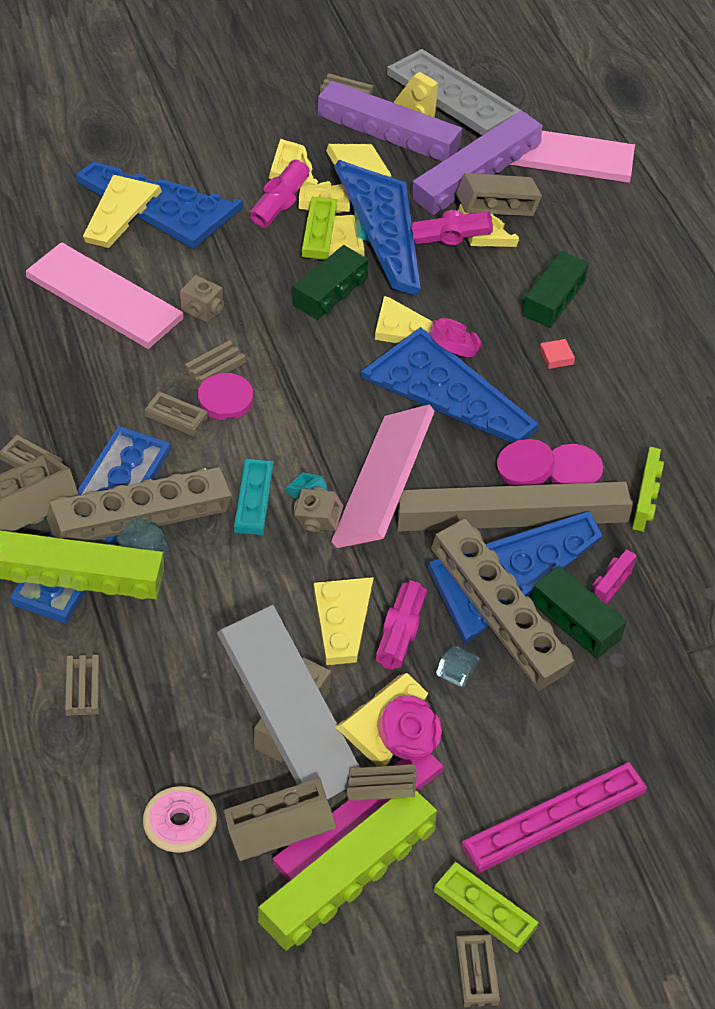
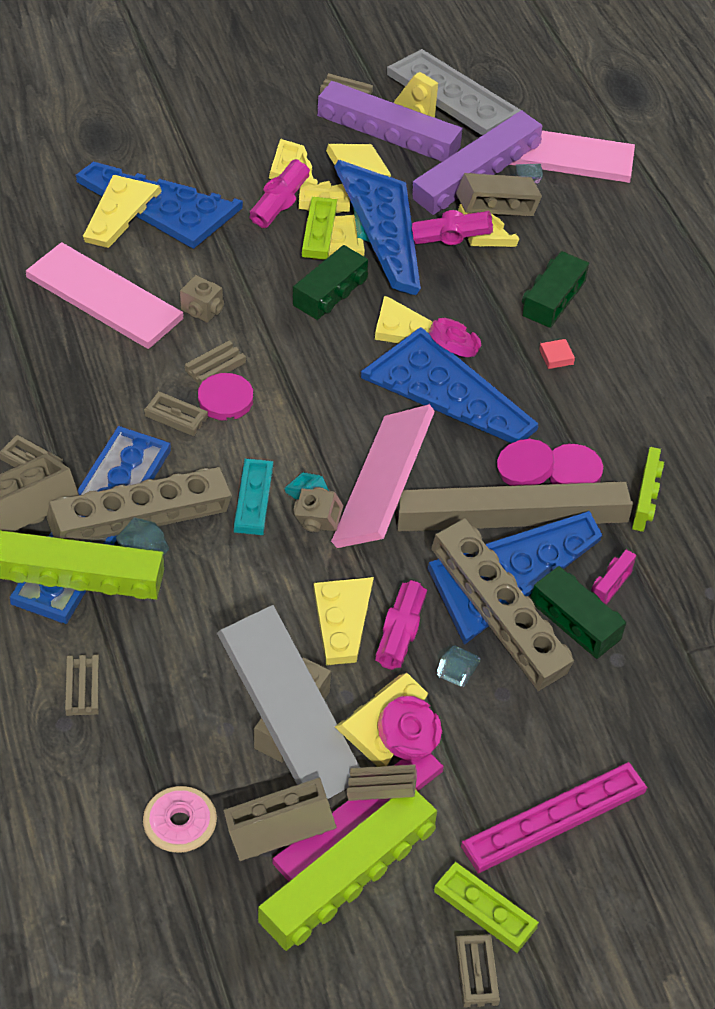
none -> clear light blue slope [514,164,543,185]

